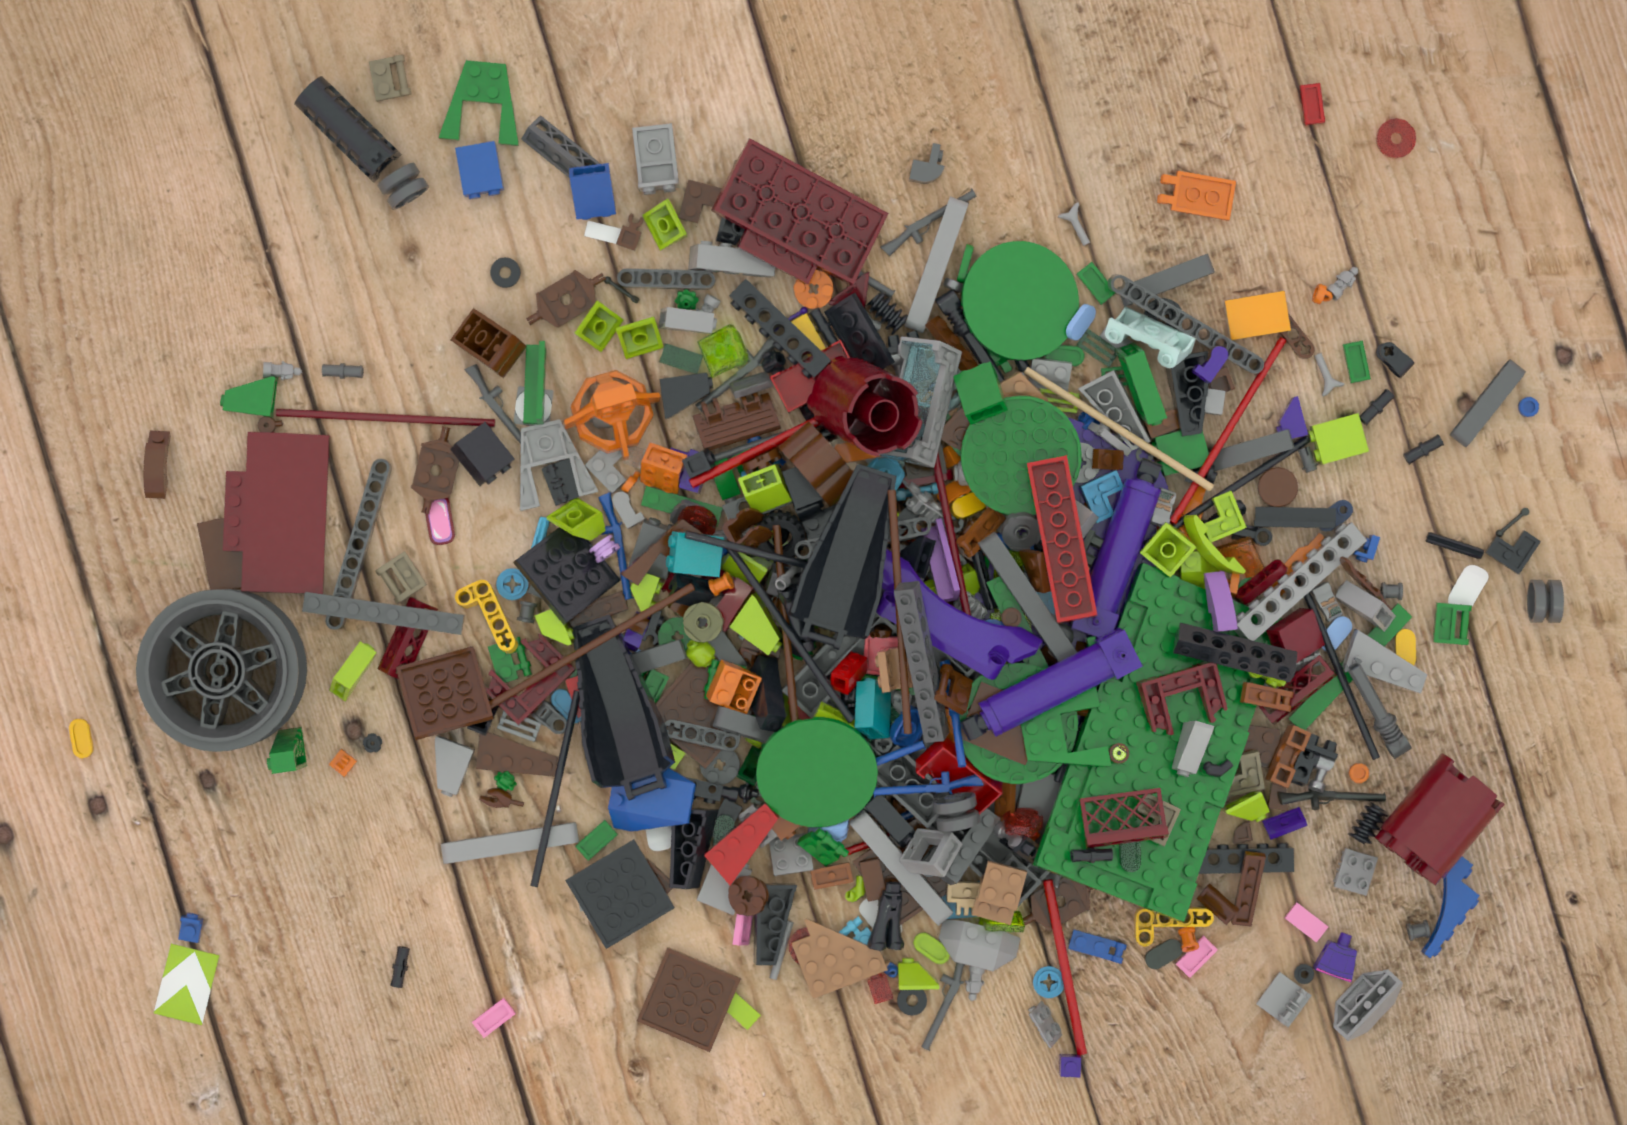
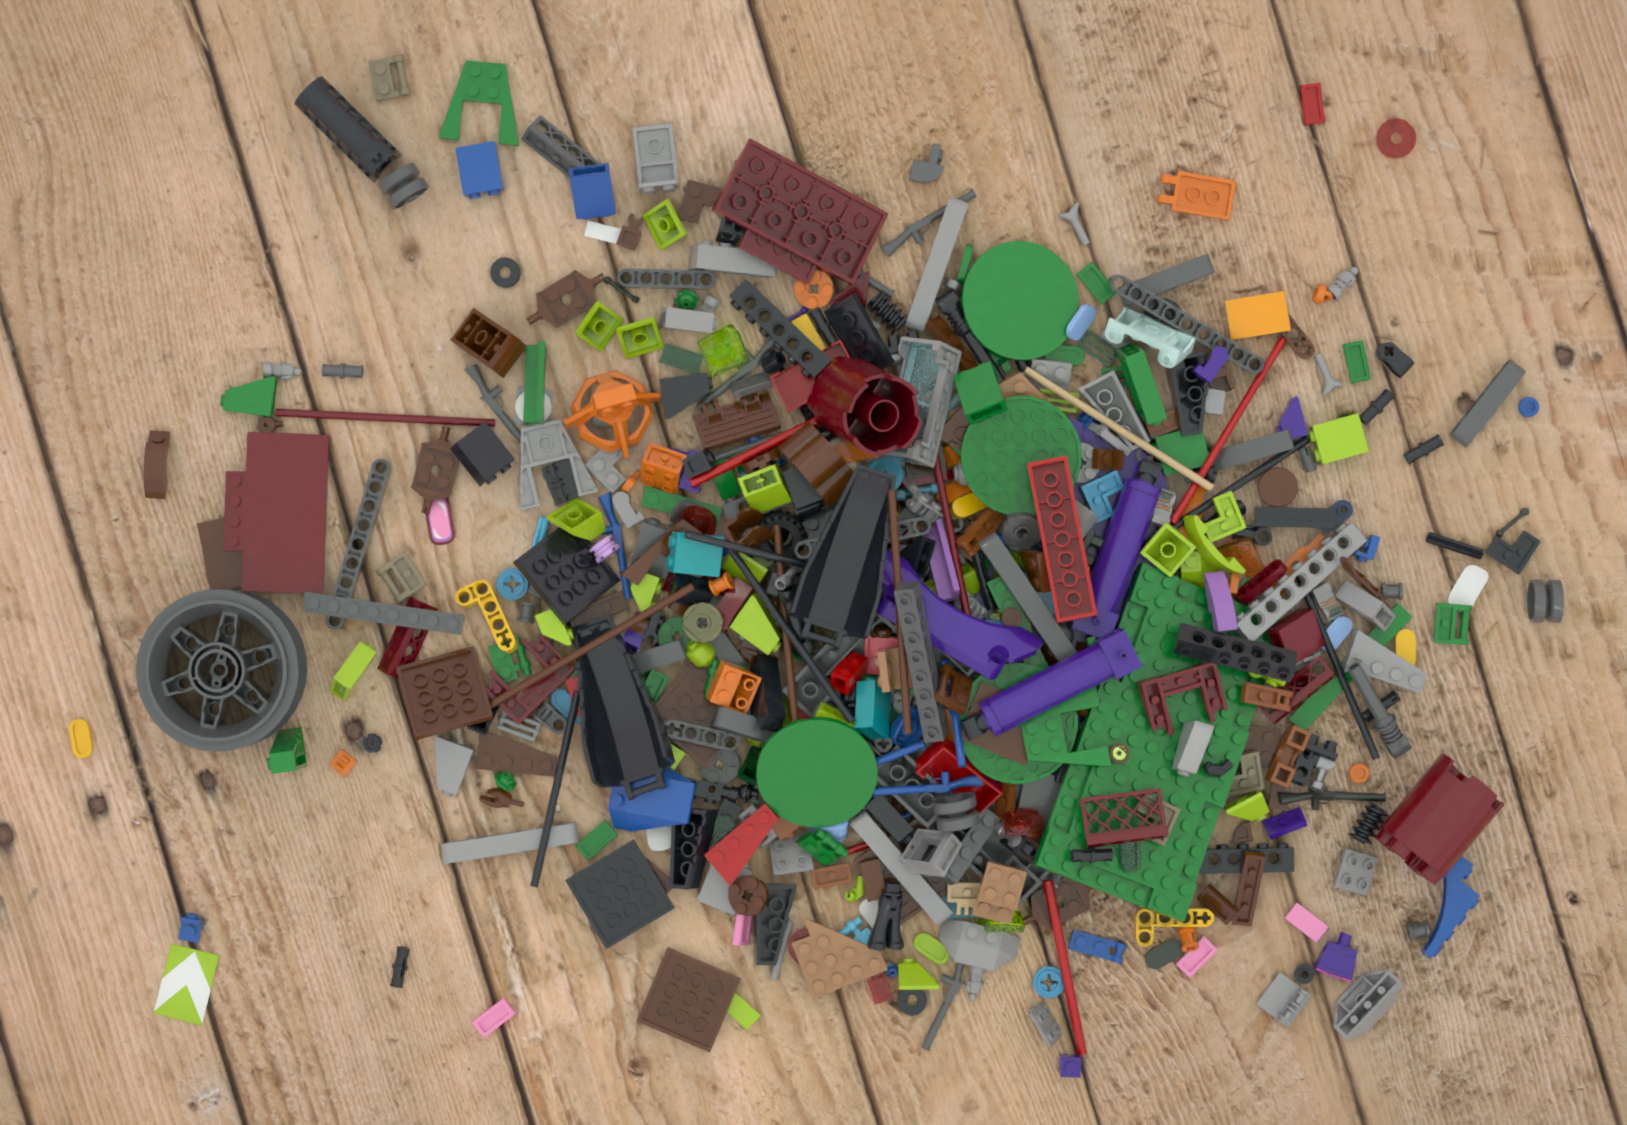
none -> black pin [1361,690,1401,723]

